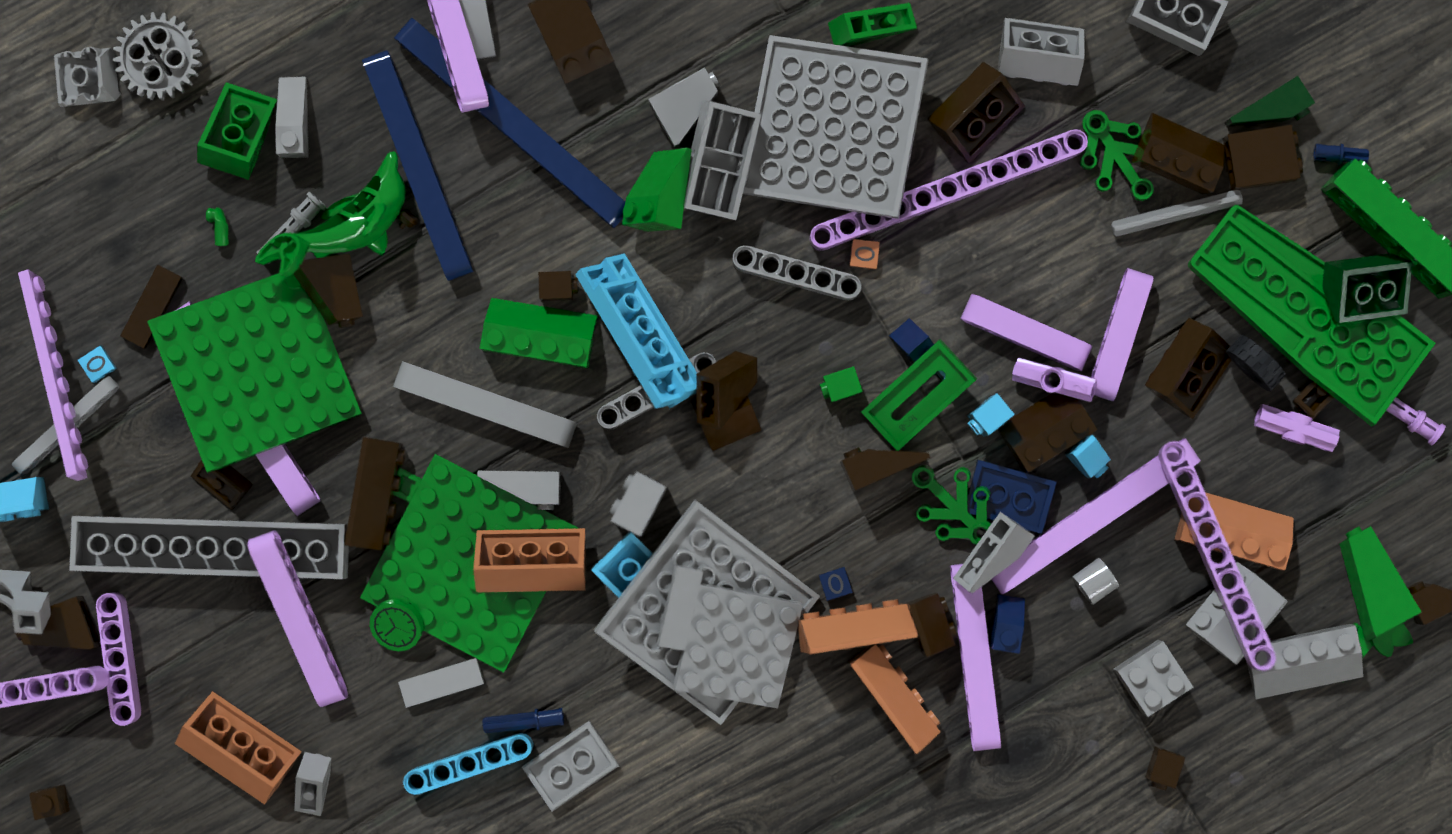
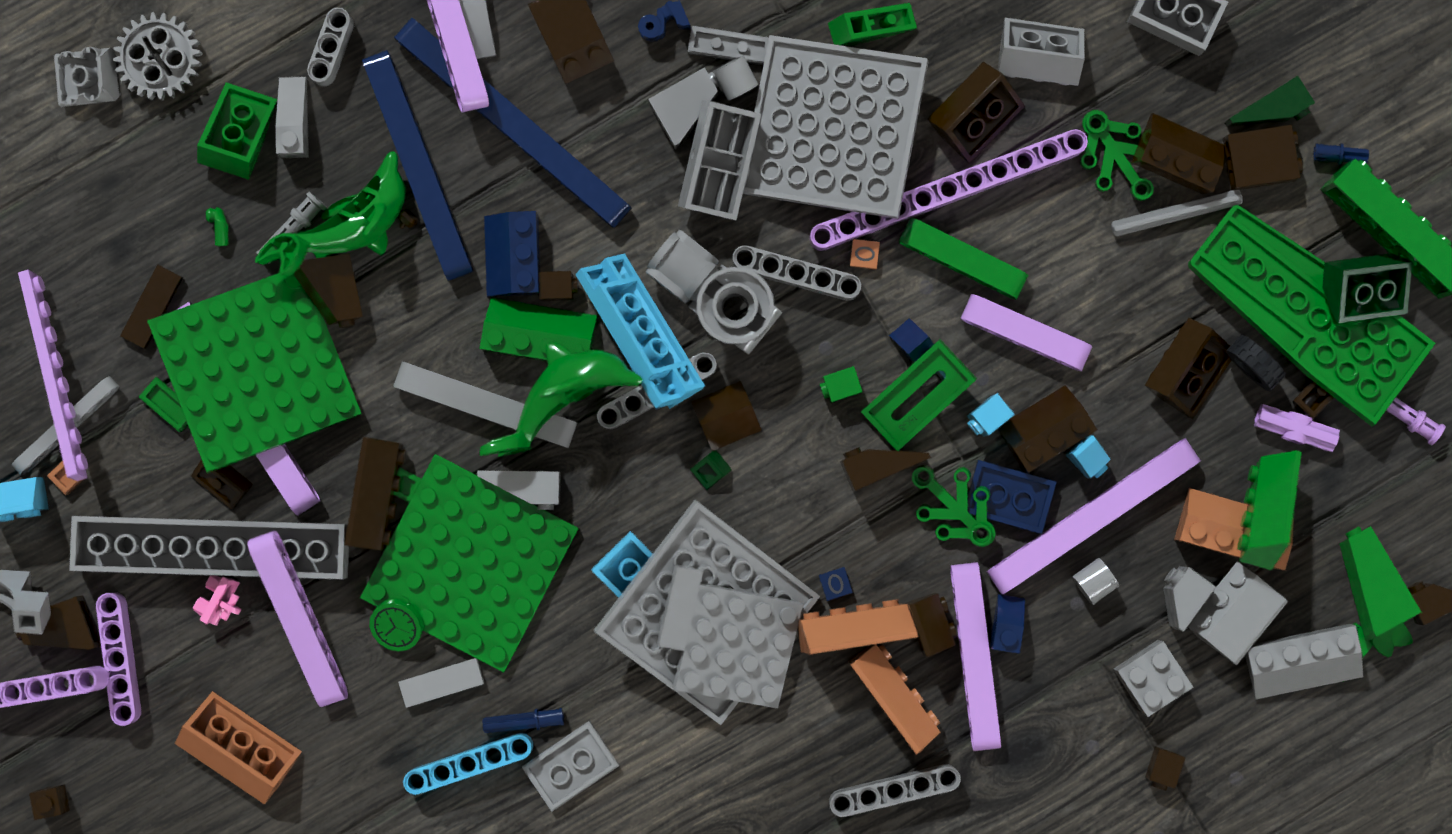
medium azure tile [78,345,117,383] -> none
light grey slope [294,752,331,816] -> none
nougat slope [473,528,586,592] -> none
light grey brick [609,472,668,536] -> none
green slope [622,148,692,232] -> none
dark brown slope [696,351,757,430] -> none
light grey slope [953,512,1035,593] -> none
lavender piece [1012,358,1097,402] -> none
lavender beam [1091,268,1153,401] -> none
lavender beam [1158,441,1276,671] -> none
none -> nougat tile [47,461,84,495]
none -> green tile [139,377,188,432]
none -> bright pink hips [193,575,241,625]
none -> light grey beam [307,7,354,87]
none -> green animal [480,342,643,458]
none -> dark blue slope [484,211,540,297]
none -> dark blue leg [638,0,691,42]
none -> light grey piece [645,230,782,355]
none -> light grey tile [688,26,769,65]
none -> dark green slope [690,450,732,490]
none -> light grey piece [713,55,758,101]
none -> light grey beam [829,764,961,817]
none -> green beam [898,218,1029,300]
none -> light grey slope [1163,566,1216,631]
none -> green slope [1237,450,1302,570]

